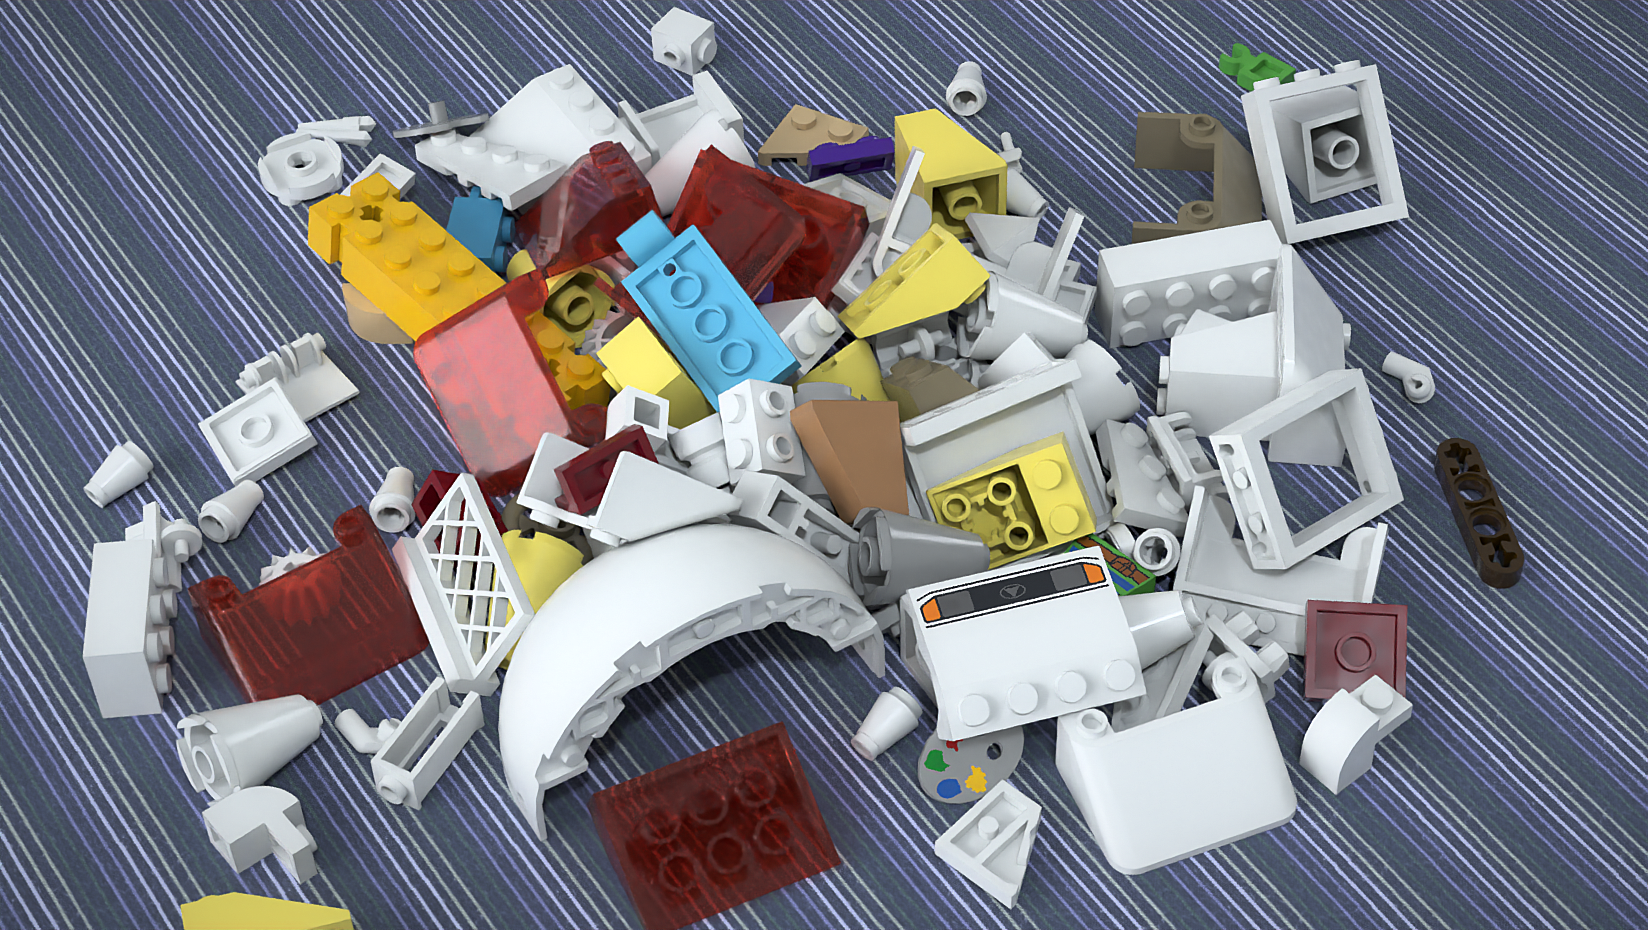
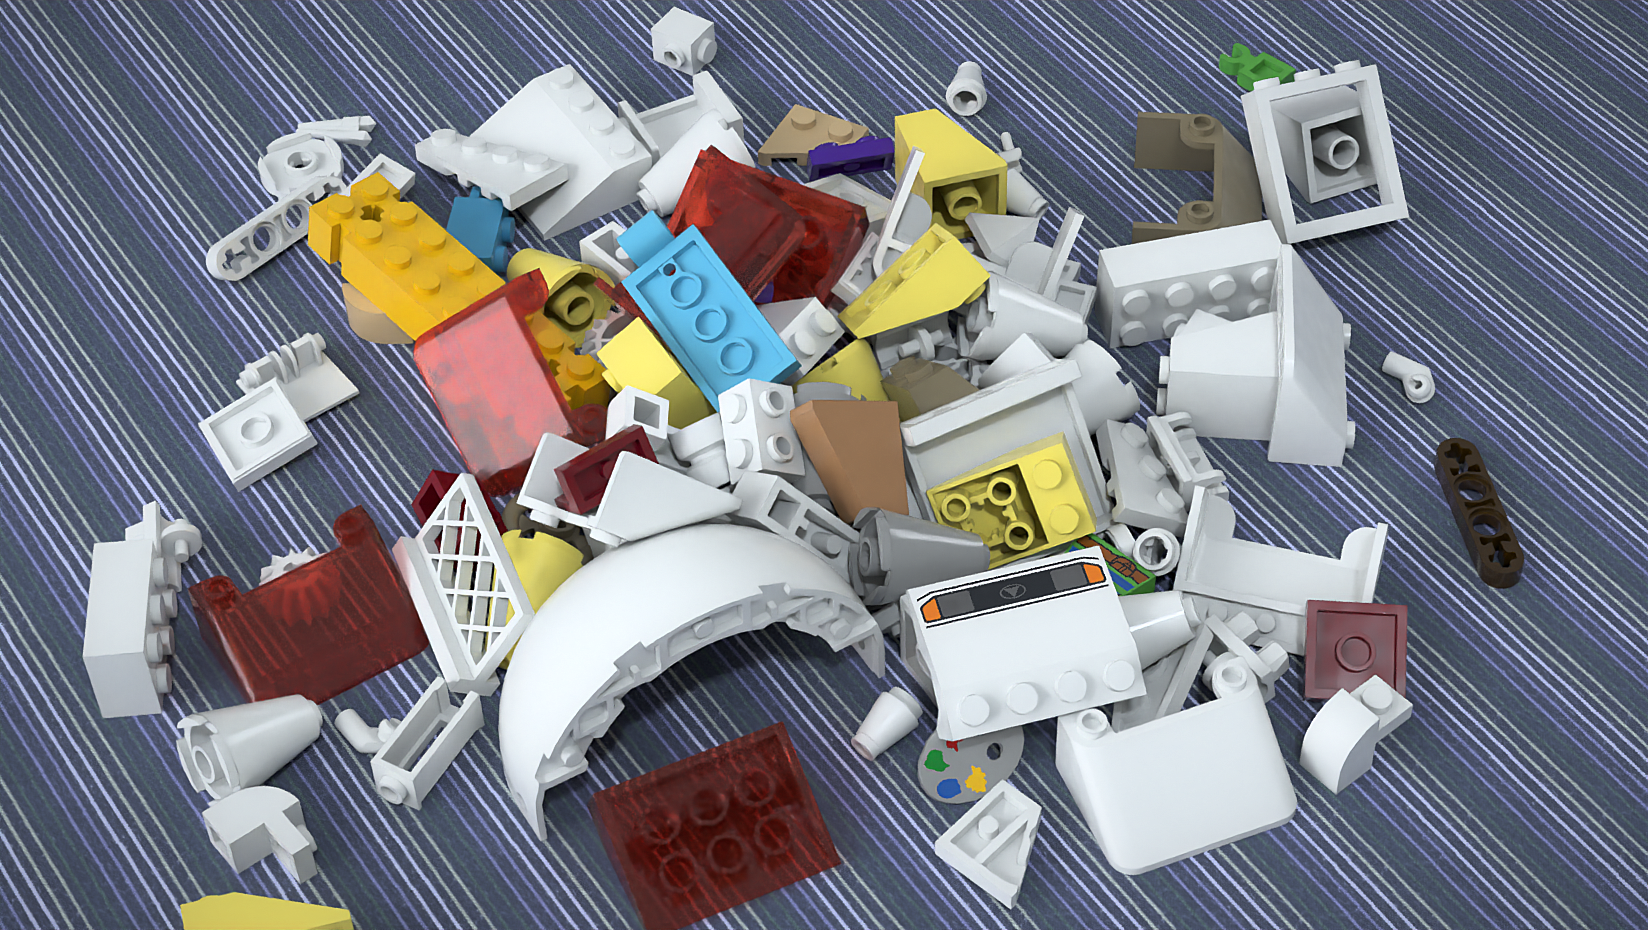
white cone [83,441,154,508] -> none
white cone [198,480,264,543] -> none
white cone [369,467,416,533] -> none
light grey piece [393,100,489,138] -> none
clear red slope [514,141,664,281] -> none
white window [1209,368,1404,569] -> none
none -> white beam [206,176,347,281]

